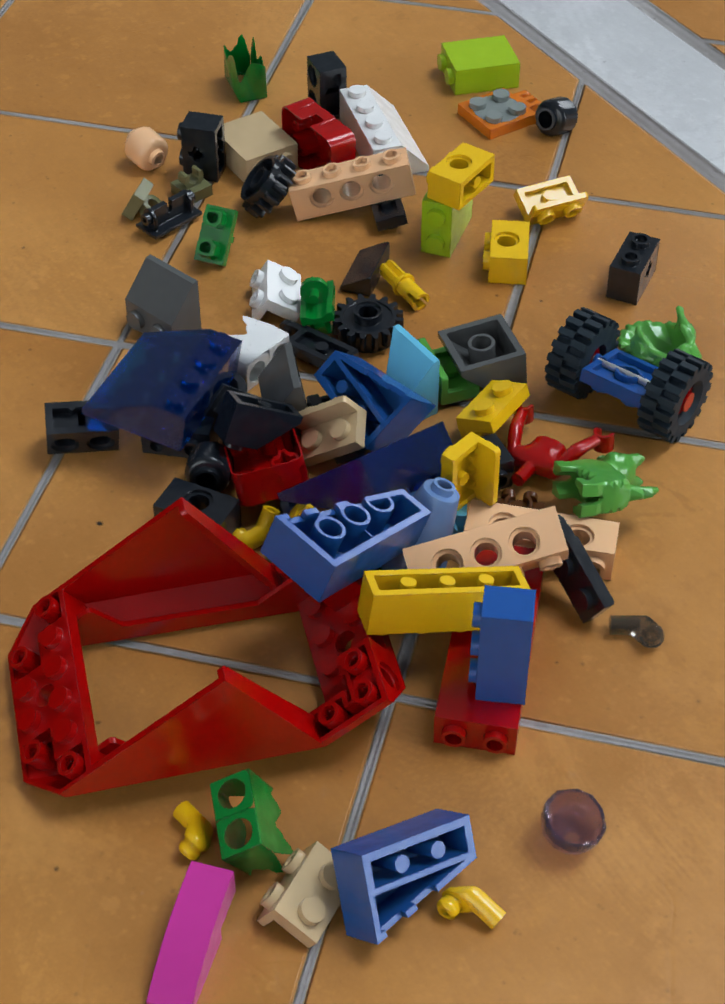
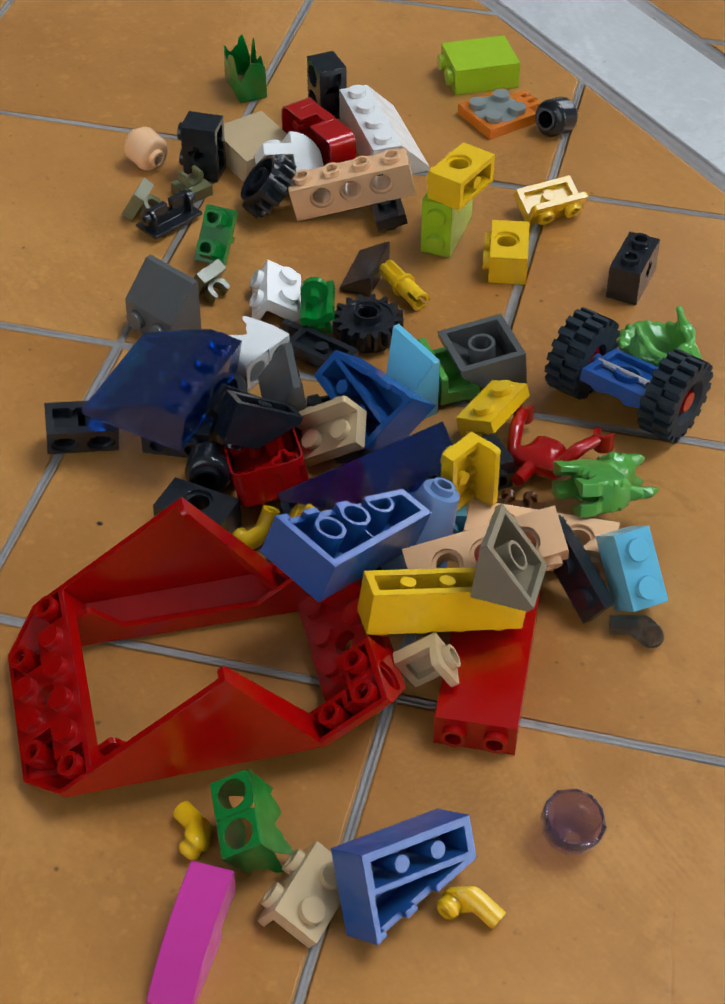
blue wedge [468,585,536,705] -> none
none -> olive tile [194,259,230,303]
none -> white brick [254,131,323,172]
none -> tan bracket [393,632,461,688]
none -> dark tan slope [470,503,547,612]
none -> medium azure brick [595,526,668,612]

